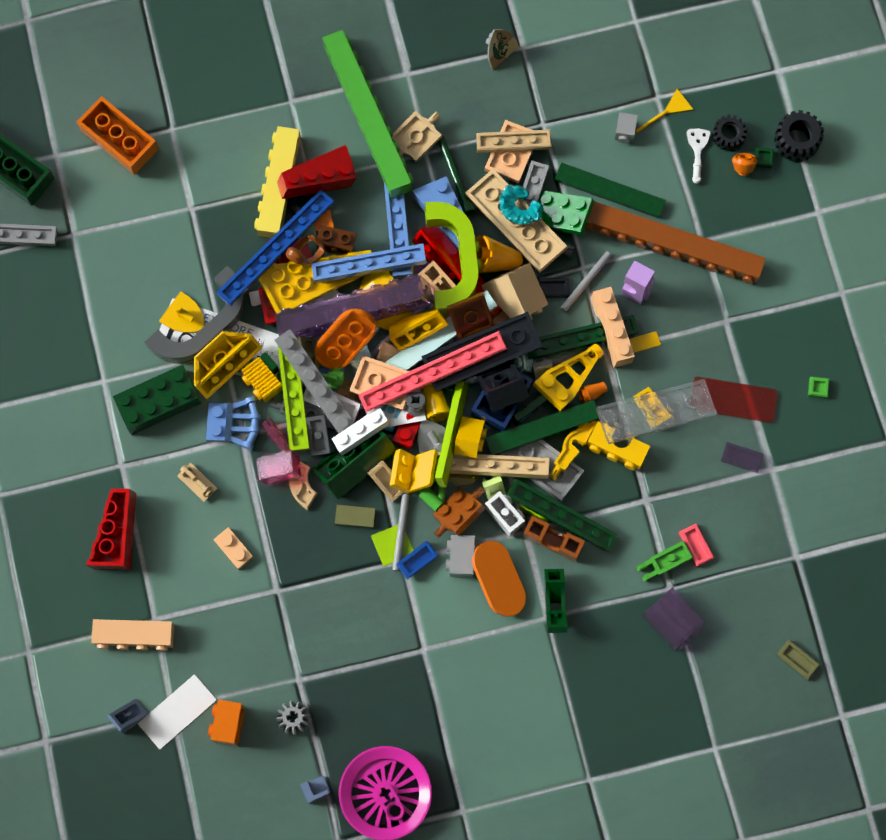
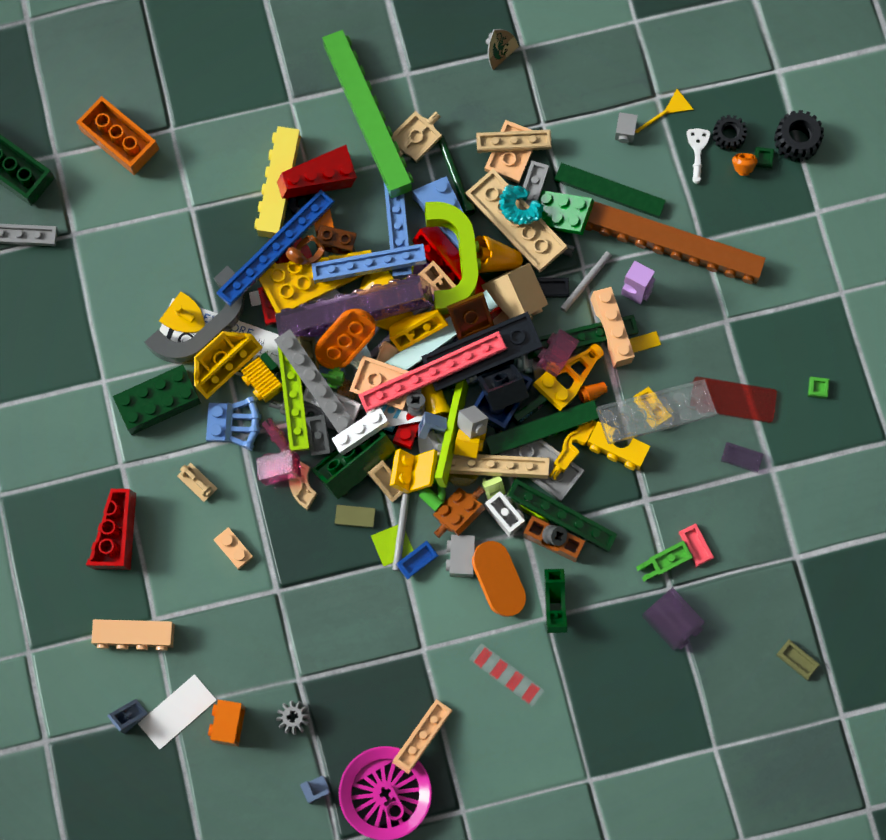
none -> light nougat tile [392,699,453,774]
none -> sand blue panel [418,411,447,439]
none -> light grey brick [457,405,488,439]
none -> clear tile [469,643,544,707]
none -> clear pink brick [537,329,579,377]
none -> dark grey wheel [542,525,567,546]

